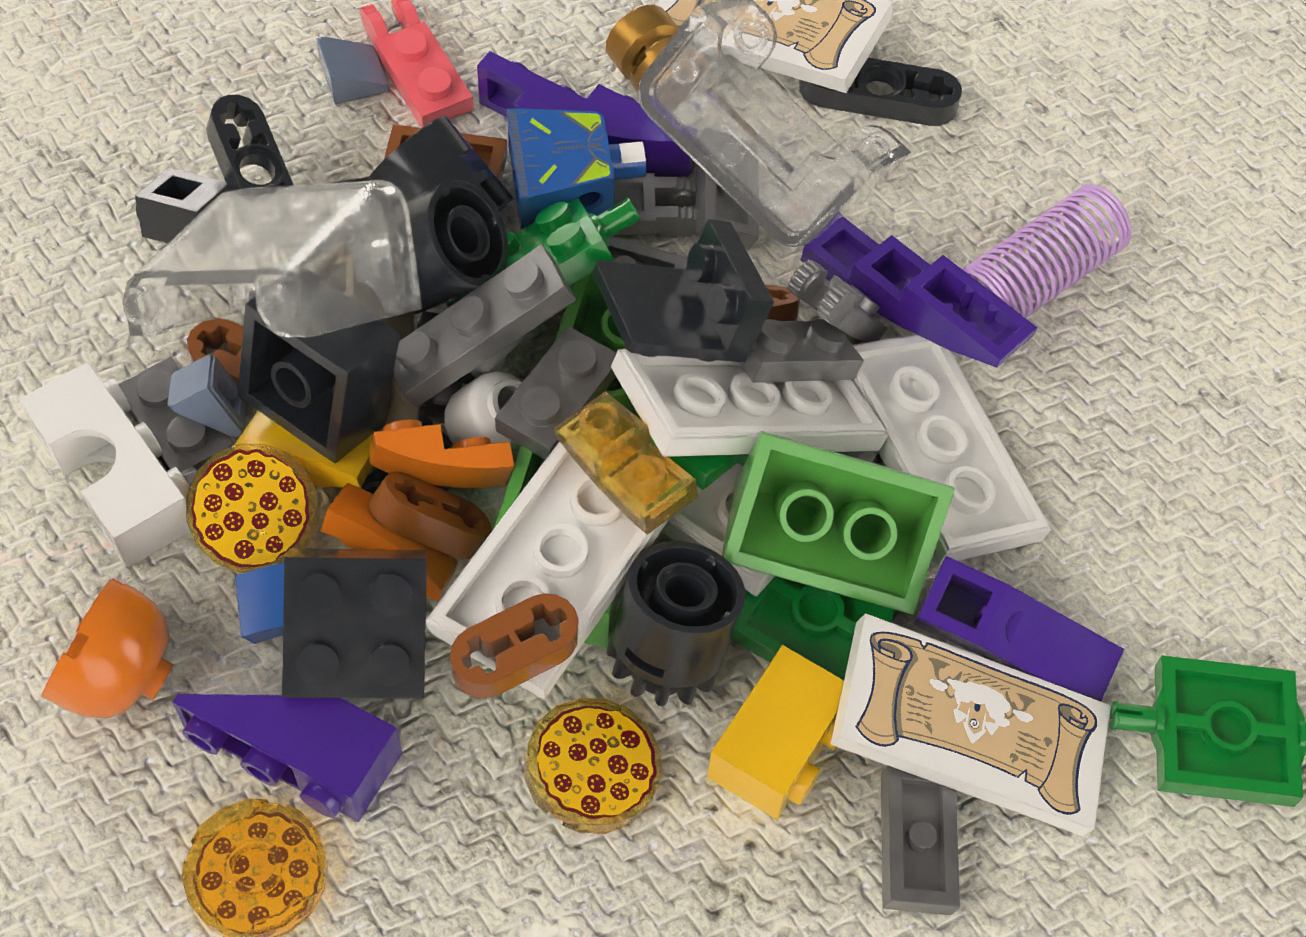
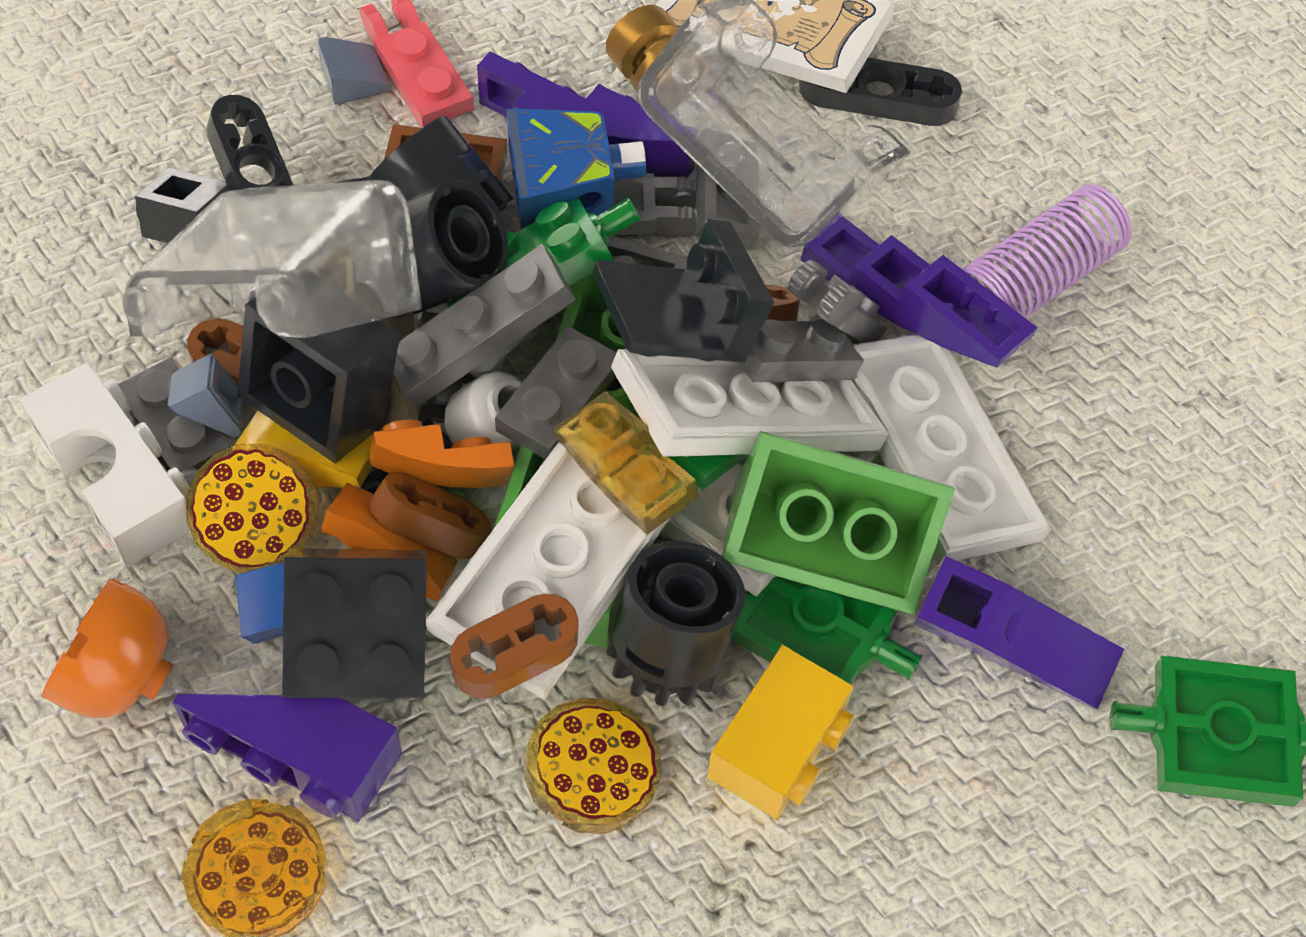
tile [831,613,1110,836] -> none
flat silver plate [881,765,960,915] -> none

